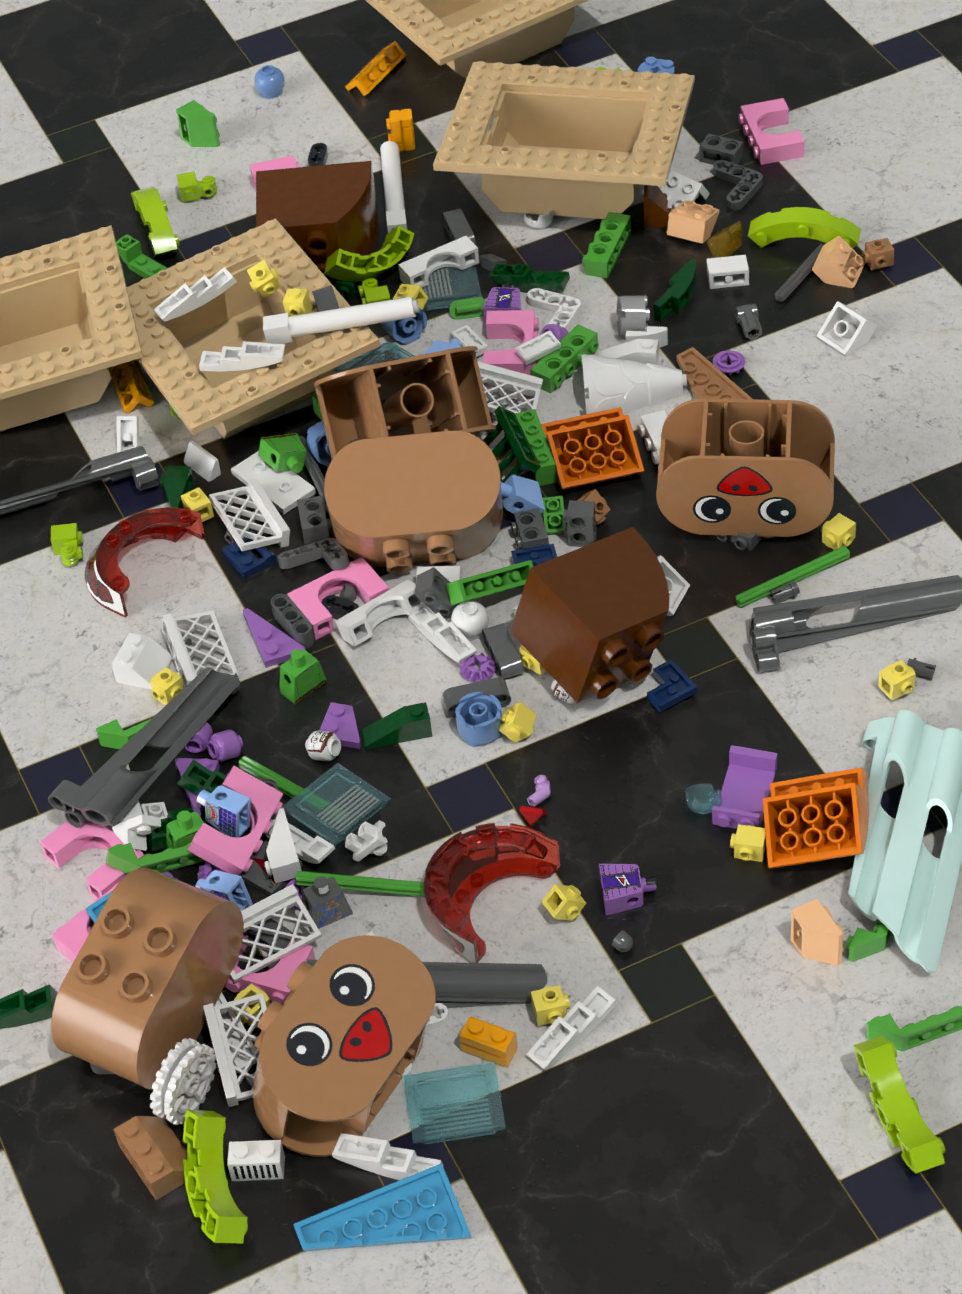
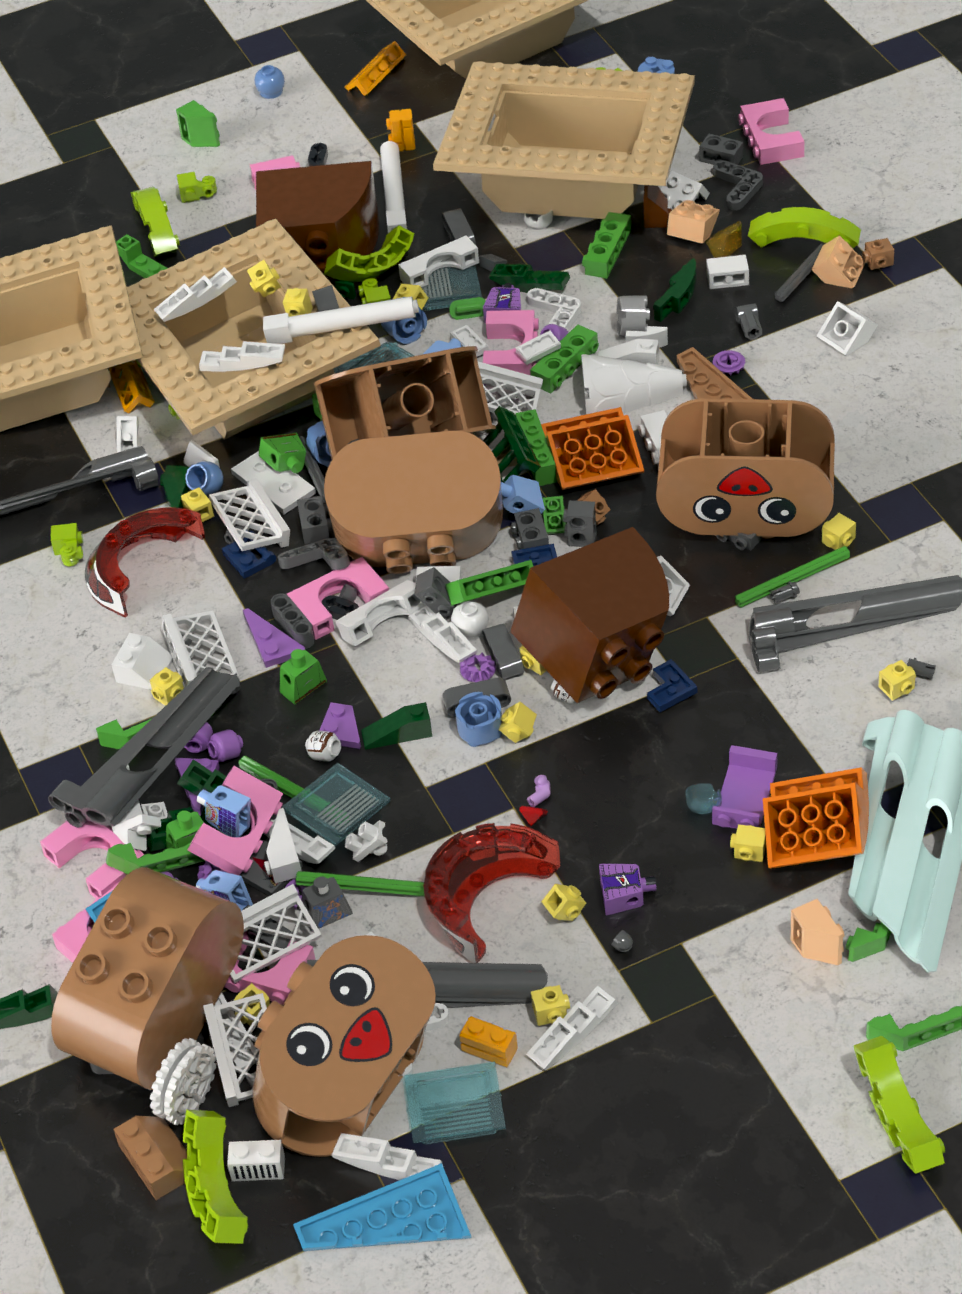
none -> medium blue piece [185,461,224,496]

